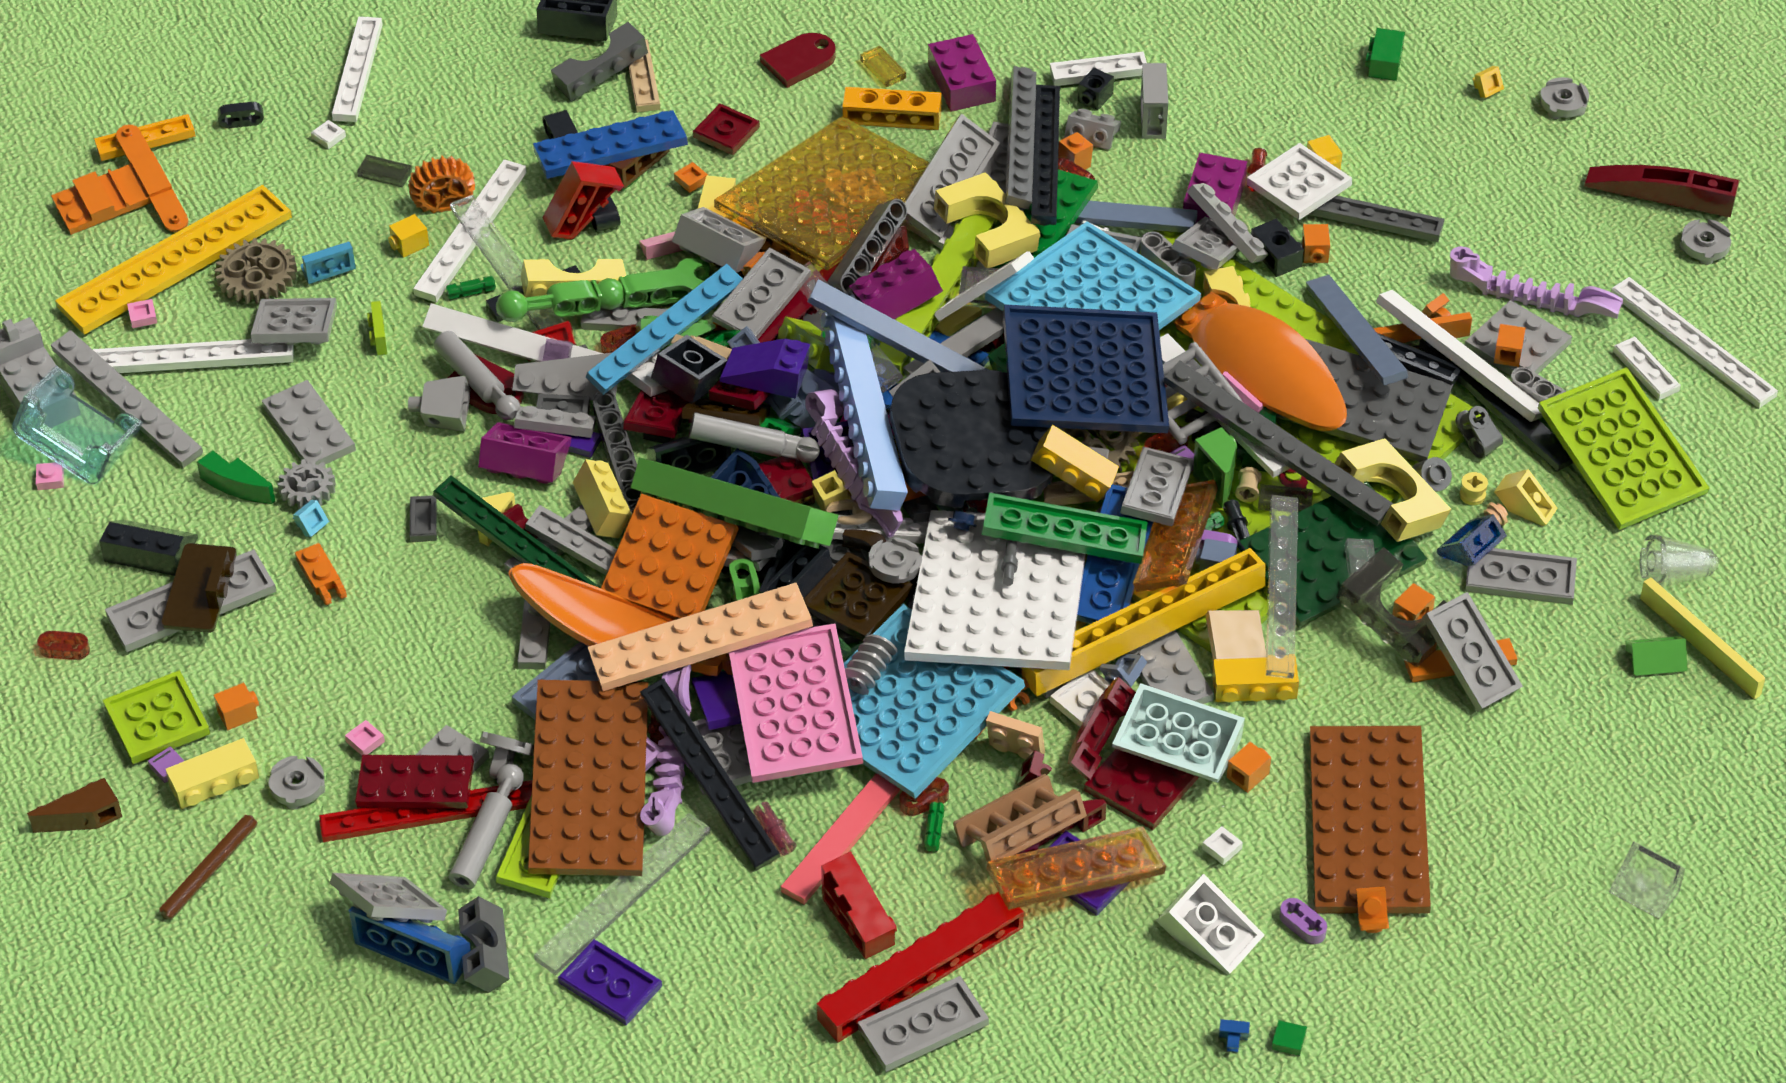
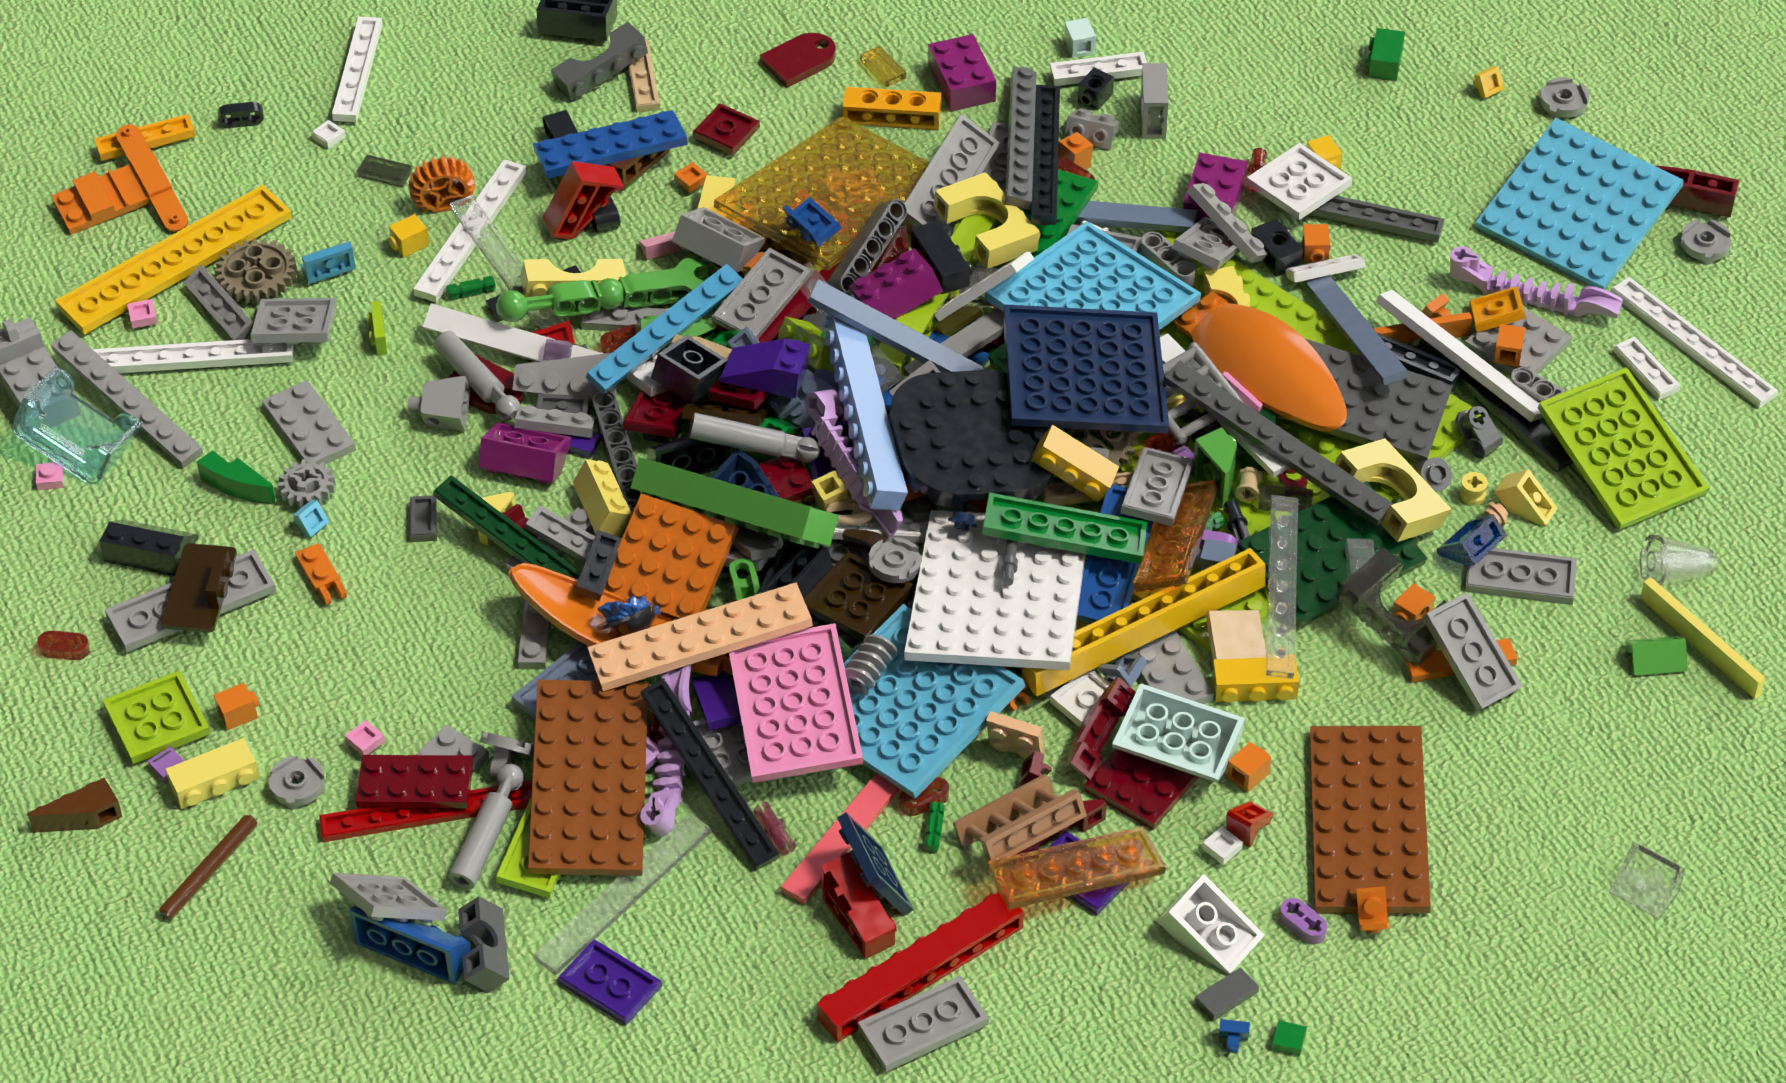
none -> light grey plate [183,265,254,340]
none -> black plate [574,530,622,602]
none -> hair [596,596,661,636]
none -> blue bracket [783,197,841,247]
none -> dark blue plate [837,812,914,916]
none -> black brick [911,220,972,294]
none -> light aqua panel [1064,18,1096,58]
none -> dark grey tile [1195,967,1259,1021]
none -> red slope [1226,801,1274,847]
none -> white tile [1286,254,1366,282]
none -> light orange tile [1469,286,1526,333]
none -> medium azure plate [1475,118,1683,290]

